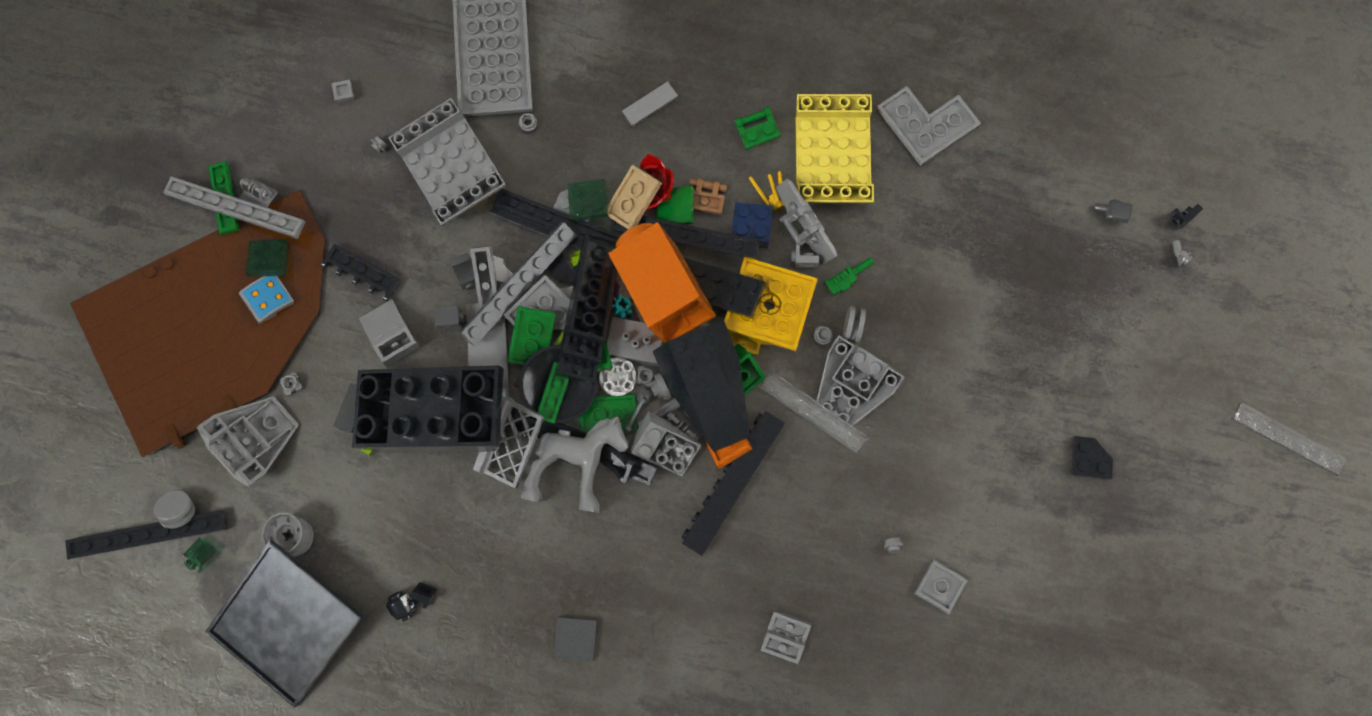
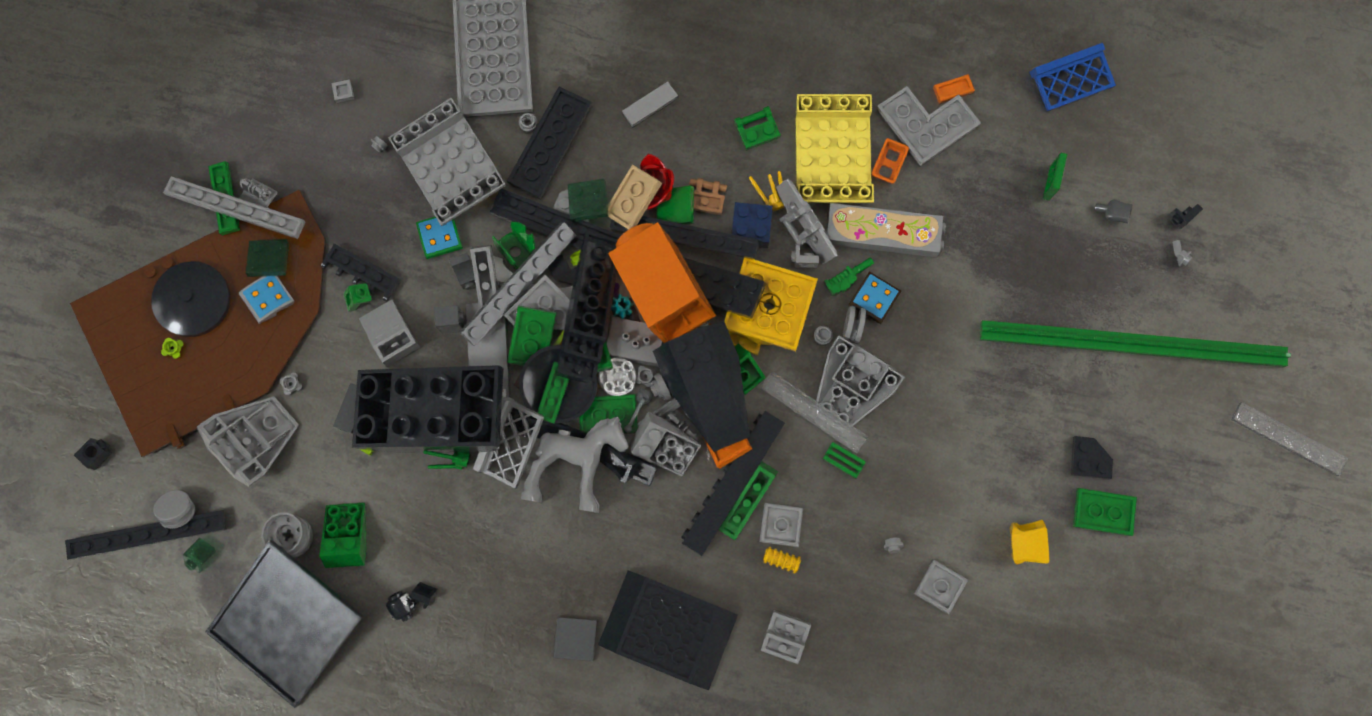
none -> black brick [74,438,112,470]
none -> black dish [151,261,231,337]
none -> lime plate [161,338,184,359]
none -> green slope [319,503,366,568]
none -> green bracket [343,283,372,312]
none -> dark azure slope [416,217,463,260]
none -> green plant [423,450,470,470]
none -> green piece [492,221,535,270]
none -> black plate [507,86,592,199]
none -> black slope [598,570,738,690]
none -> green slope [719,461,778,540]
none -> light grey tile [759,503,803,547]
none -> yellow piece [763,546,801,574]
none -> green tile [822,442,866,479]
none -> brick [826,203,946,257]
none -> dark azure slope [848,271,901,324]
none -> orange piece [872,138,909,184]
none -> orange tile [933,74,975,104]
none -> green piece [980,320,1291,367]
none -> yellow piece [1009,519,1050,565]
none -> blue fence [1029,43,1116,111]
none -> green tile [1043,152,1068,201]
none -> green tile [1073,488,1137,536]

